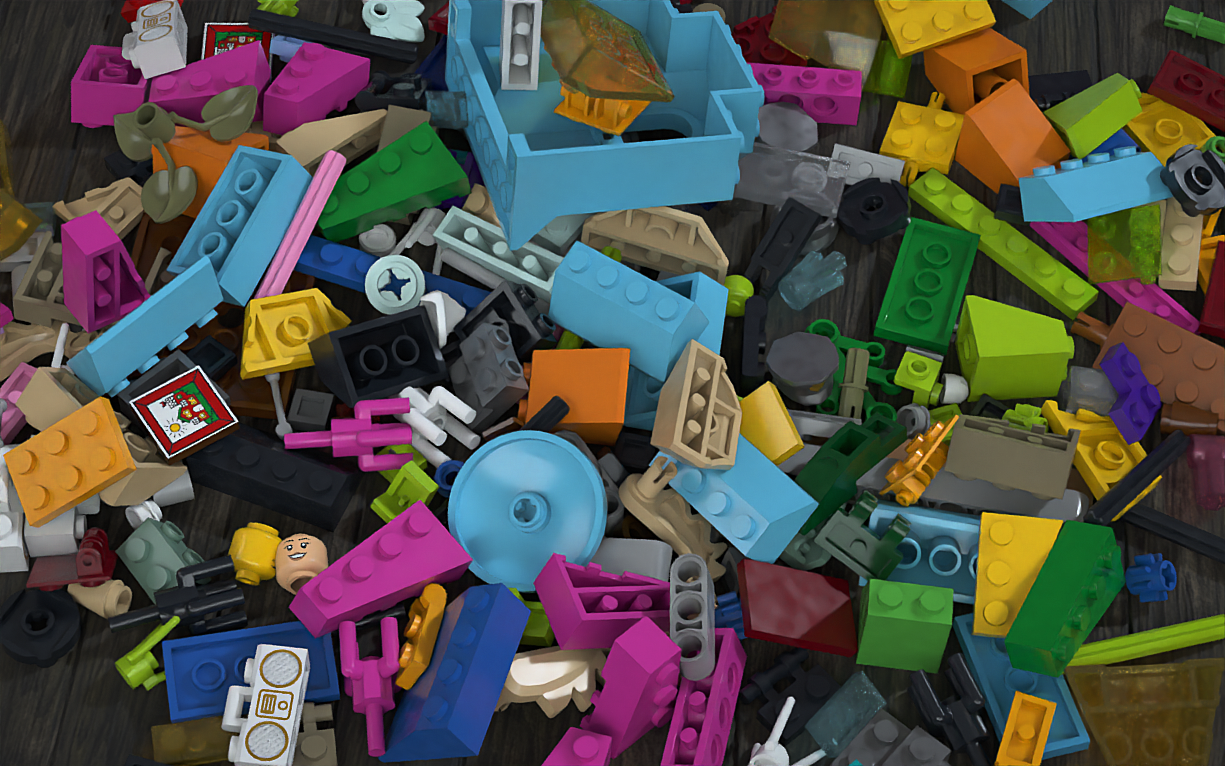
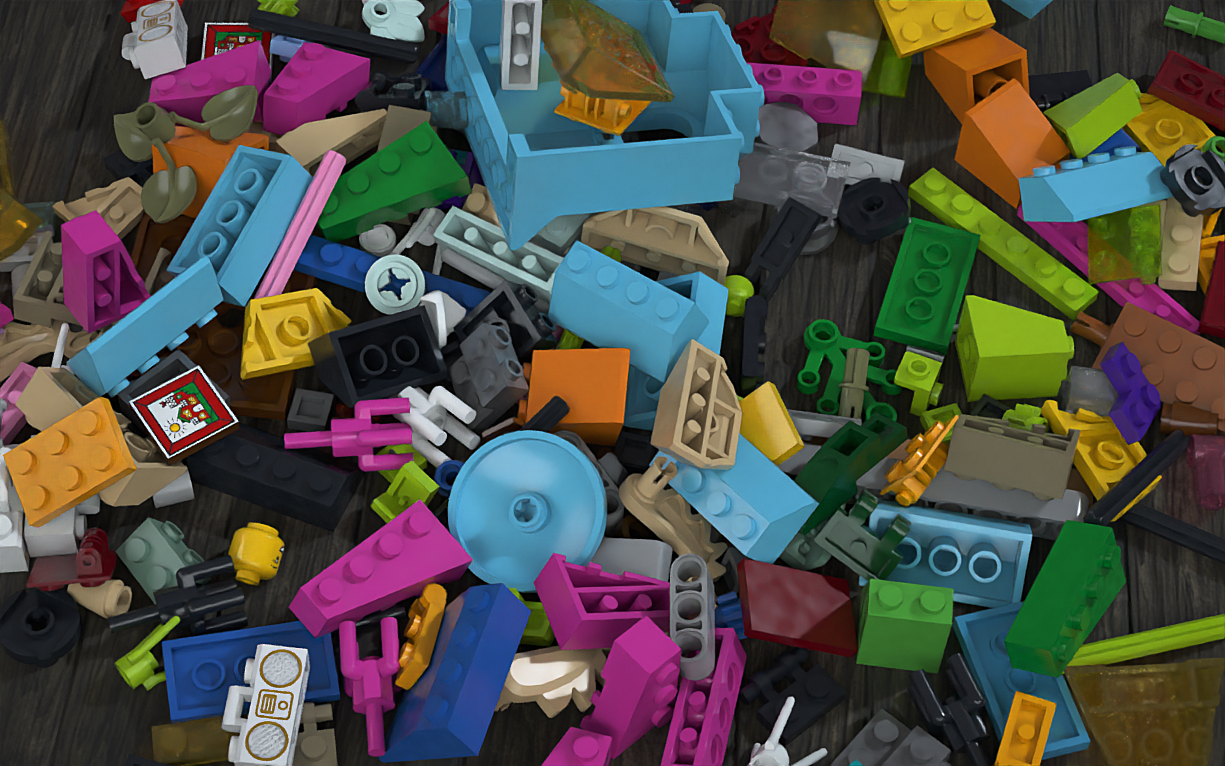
dark pink slope [71,45,153,128] -> none
white plate [125,499,162,530] -> none
black tile [185,335,238,382] -> none
light grey hinge [265,372,293,439] -> none
light nougat head [275,533,328,595] -> none
flat silver hat [765,332,839,406] -> none
clear light blue rock [778,251,847,312] -> none
clear light blue plate [805,671,887,758] -> none
yellow plate [879,92,964,187] -> none
light grey plate [896,403,930,440] -> none
white hinge [940,373,969,404] -> none
yellow wing [972,512,1064,638] -> none
black tile [994,183,1031,226] -> none
blue gear [1125,553,1177,603] -> none

